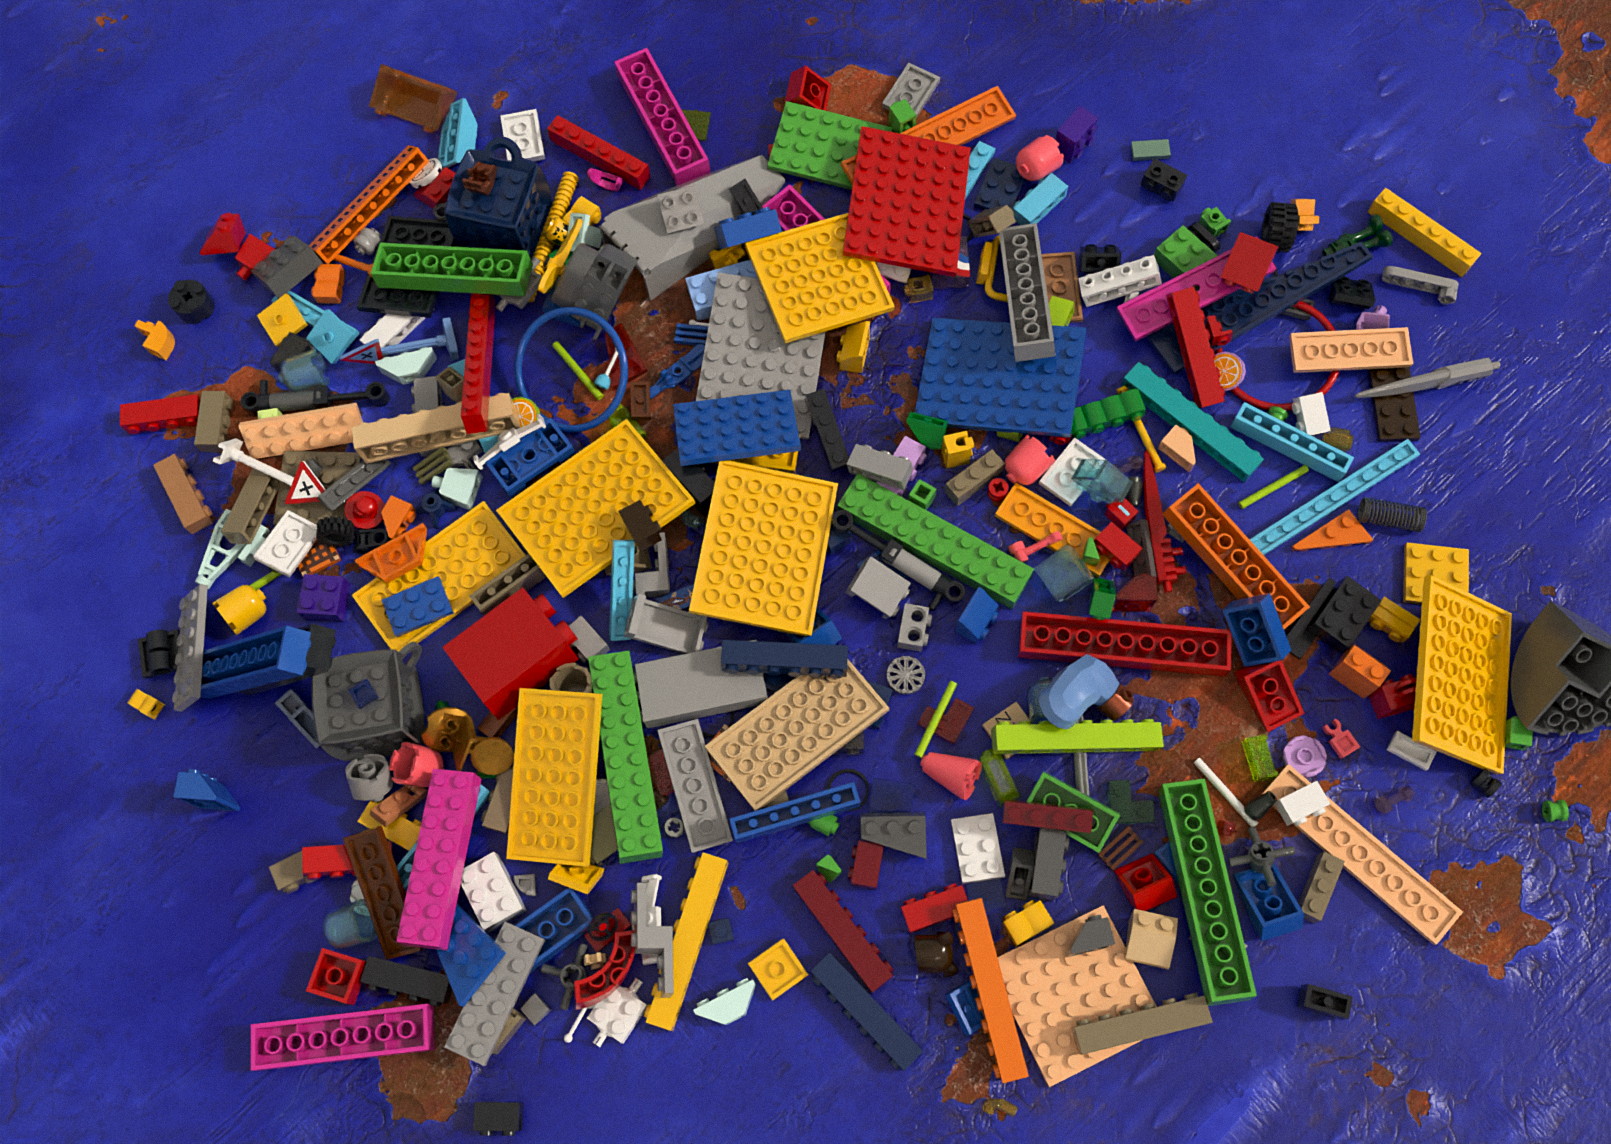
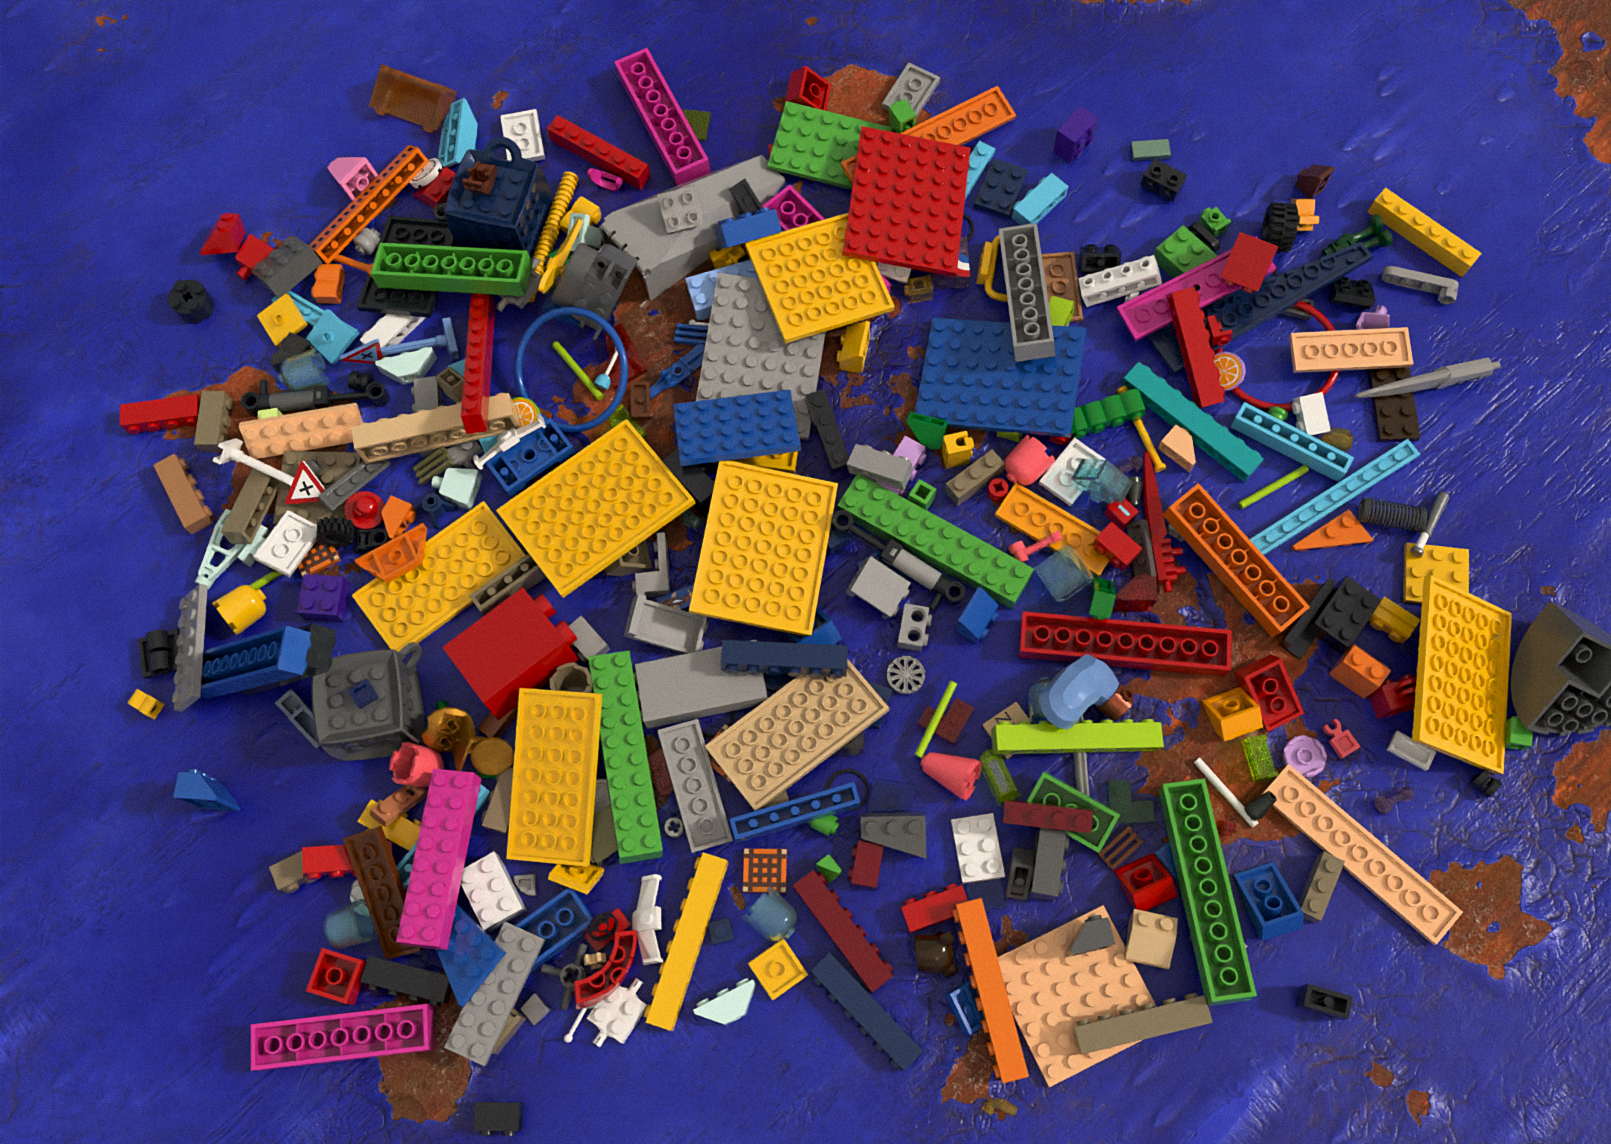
light orange brick [134,320,175,361] -> none
light grey brick [345,754,393,802] -> none
blue plate [382,576,454,637] -> none
yellow head [543,217,569,246] -> none
medium azure plate [609,539,635,641] -> none
dark brown brick [619,500,662,552] -> none
light grey bracket [630,883,674,998] -> none
dark tan brick [966,205,1016,238] -> none
yellow brick [1002,899,1054,947] -> none
coral cylinder [1016,135,1064,181] -> none
bright green slope [1082,537,1100,565] -> none
blue brick [1223,593,1291,667] -> none
dark grey bar [1228,827,1295,887] -> none
white brick [1274,781,1330,826] -> none
bright green wheel [1542,799,1569,822] -> none
none -> bright pink slope [327,157,378,201]
none -> black wheel [348,370,374,392]
none -> clear light blue cylinder [742,885,797,942]
none -> tile [743,849,787,893]
none -> light orange slope [1202,687,1263,741]
none -> reddish brown slope [1295,164,1335,199]
none -> flat silver piece [1410,491,1449,558]

